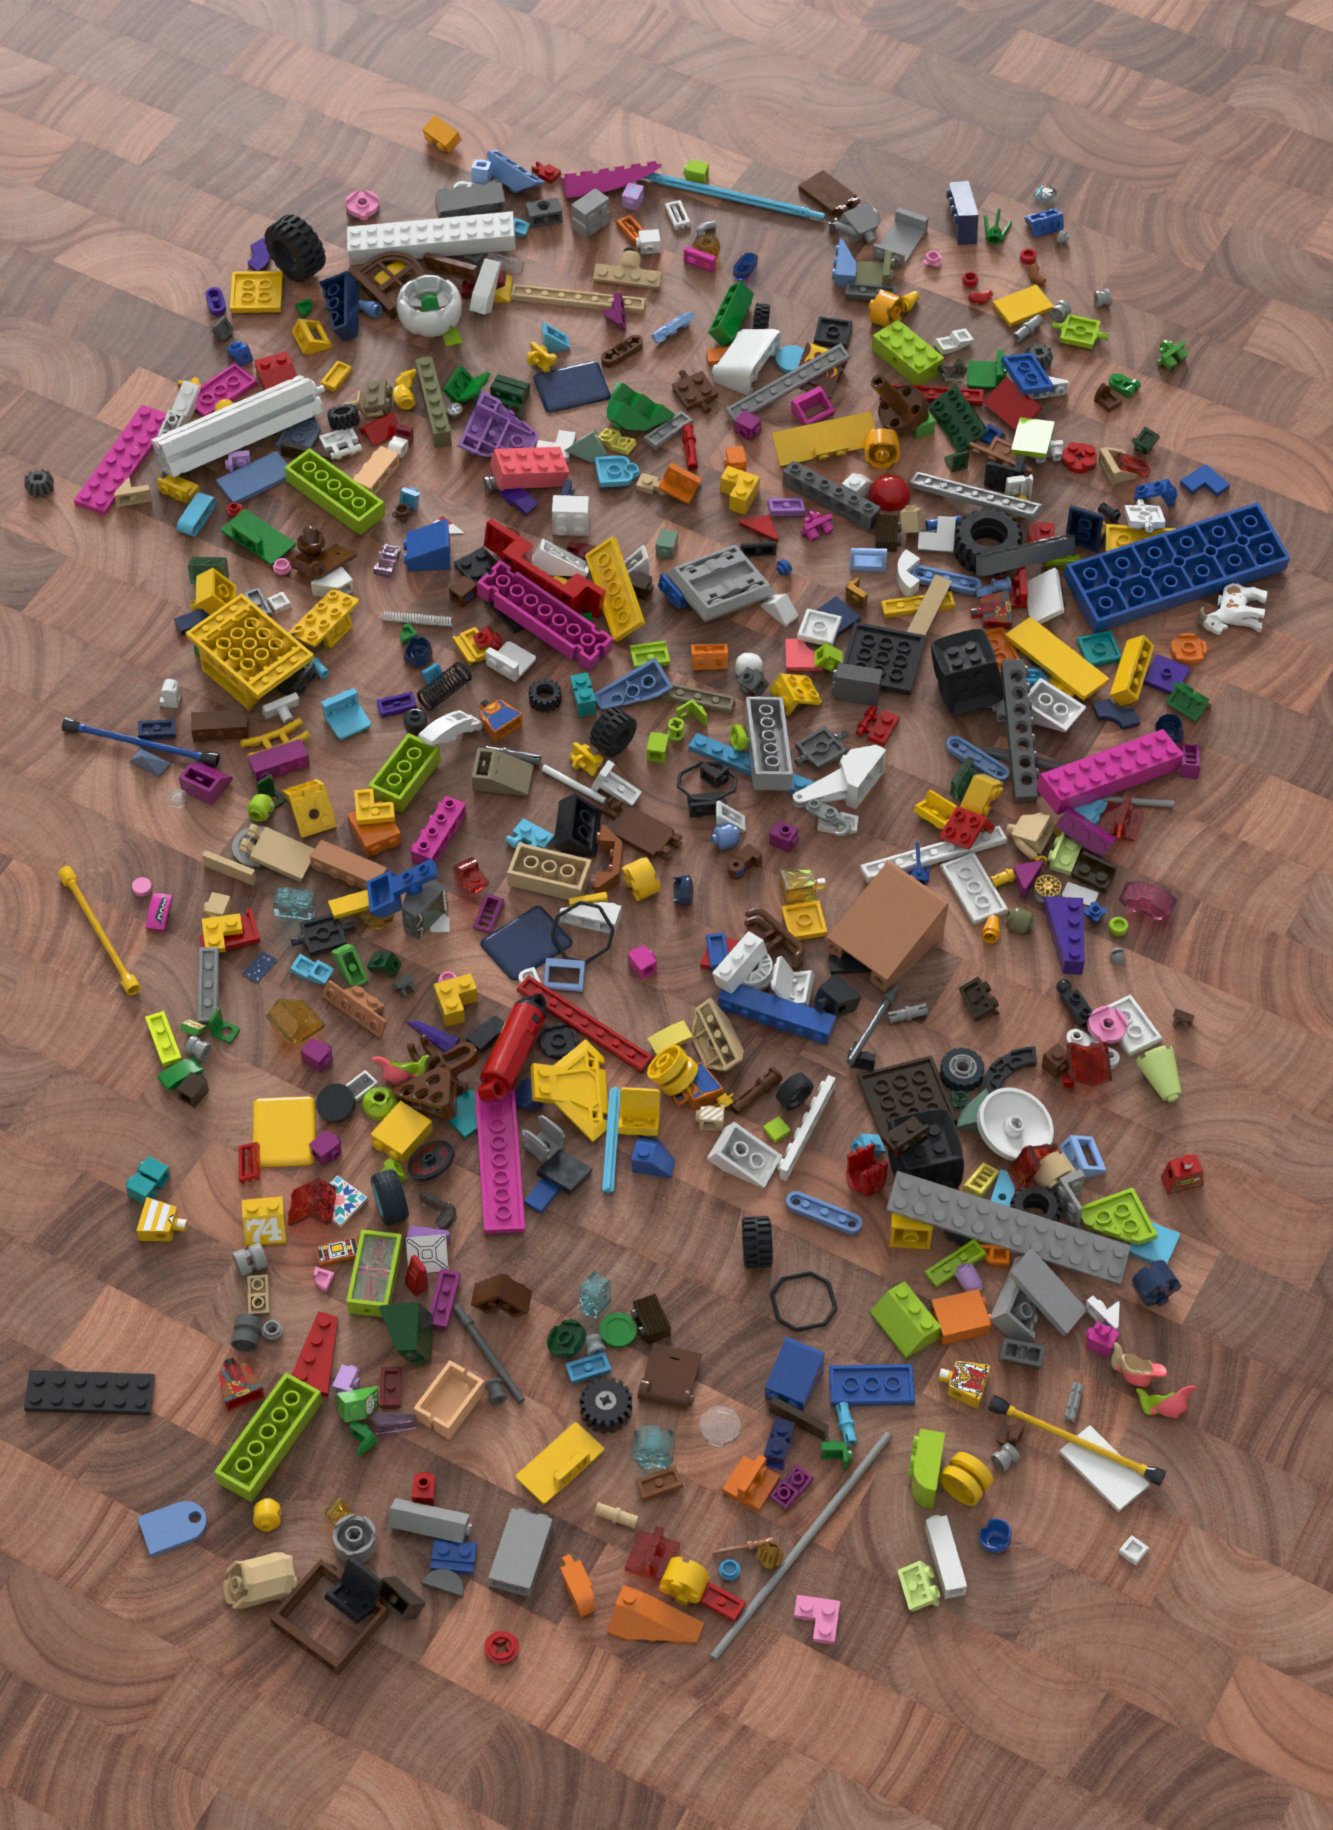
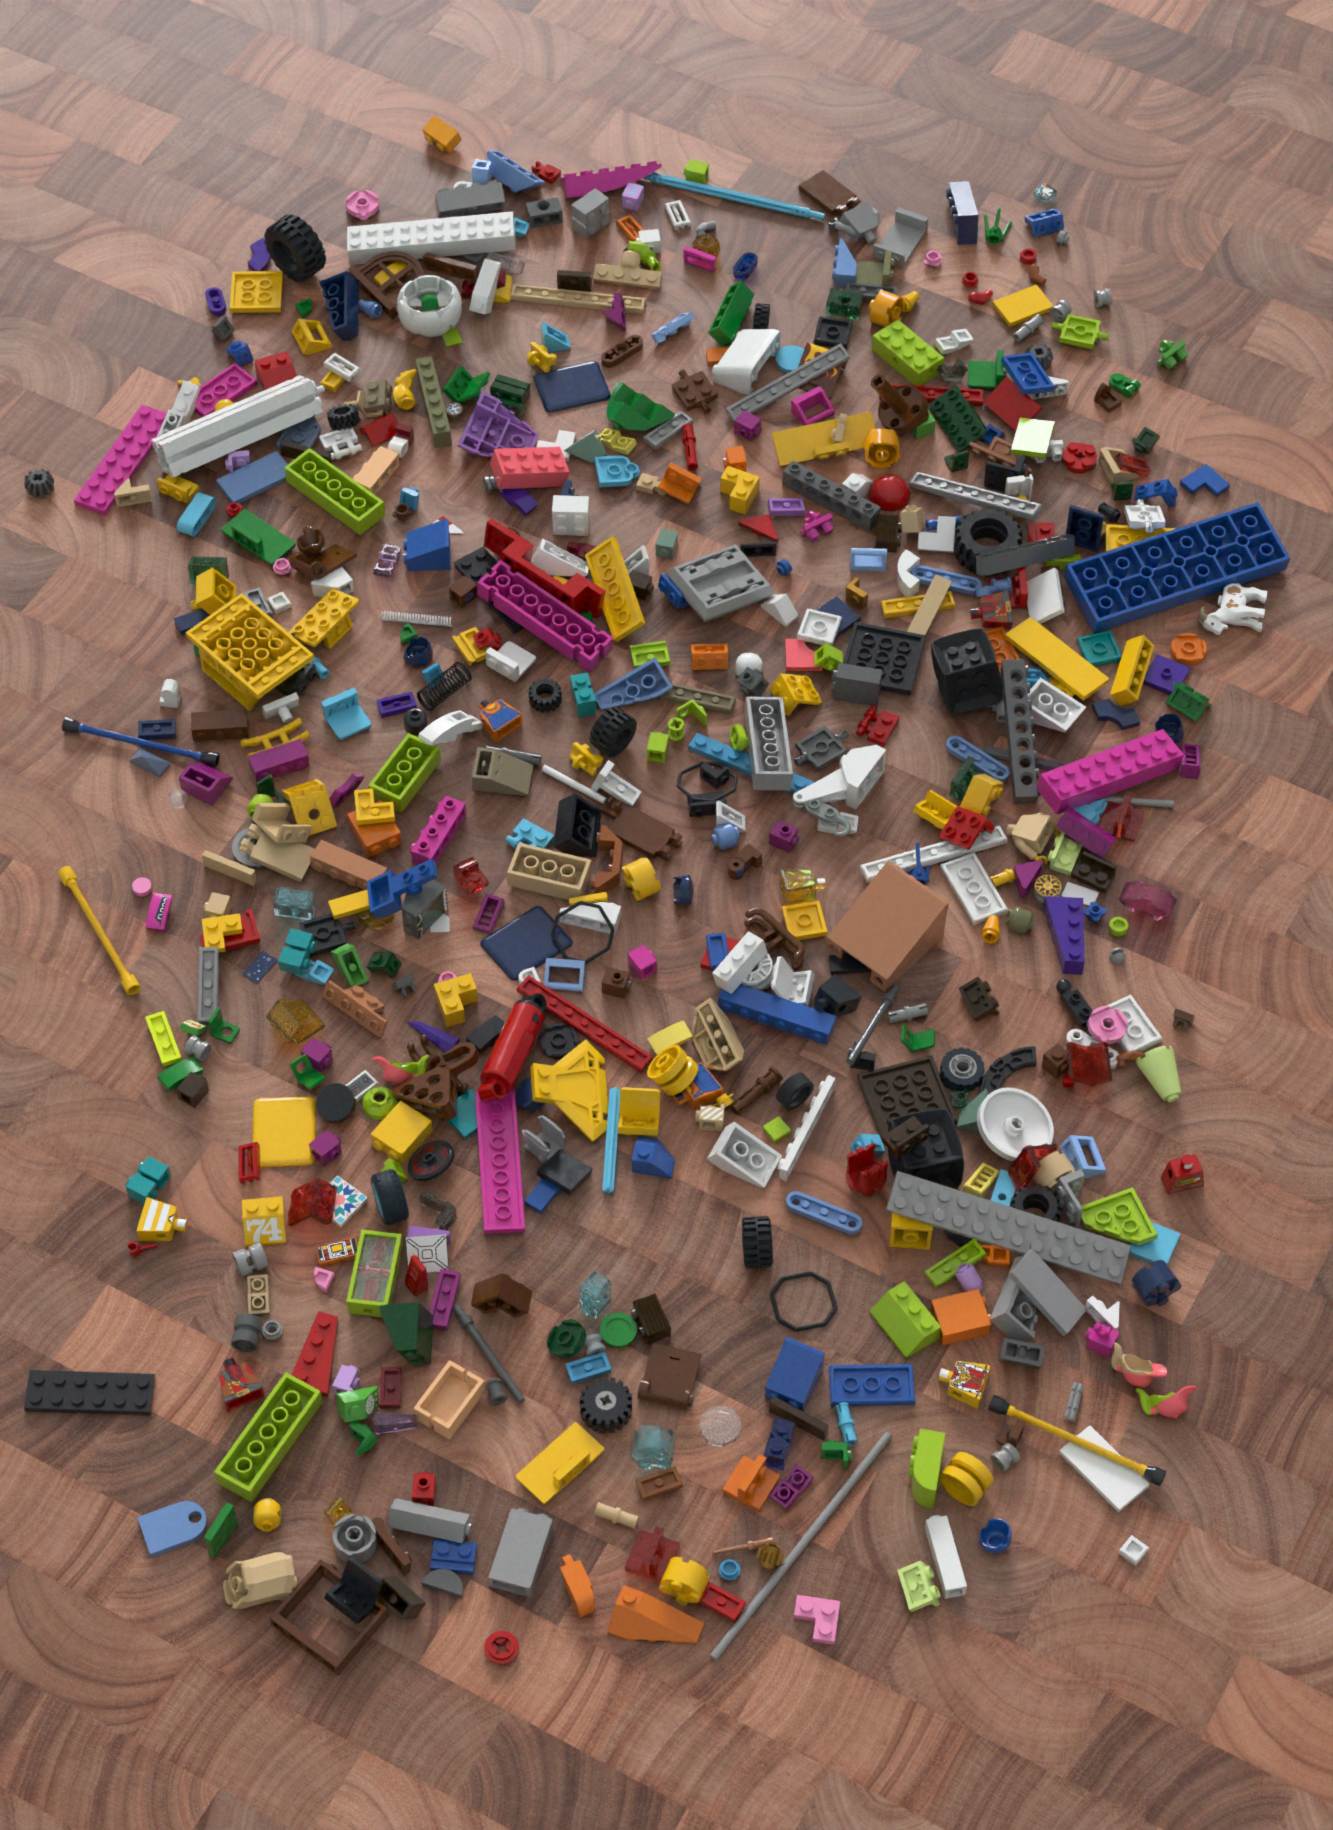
none -> red hand [127,1241,157,1257]
none -> green tile [204,1502,238,1559]
none -> tan panel [252,803,312,843]
none -> teal piece [278,928,316,976]
none -> green bracket [290,1054,325,1090]
none -> white tile [323,353,361,382]
none -> magenta tile [329,773,365,808]
none -> reddish brown plate [372,1517,412,1576]
none -> dark brown bracket [557,270,592,291]
none -> reddish brown brick [602,967,632,999]
none -> lime arm [627,241,661,271]
none -> clear green brick [826,288,864,320]
none -> tan plate [830,413,847,445]
none -> green bracket [901,1025,935,1052]
none -> dark green bracket [1111,482,1134,501]
none -> dark orange arm [1116,1051,1145,1067]

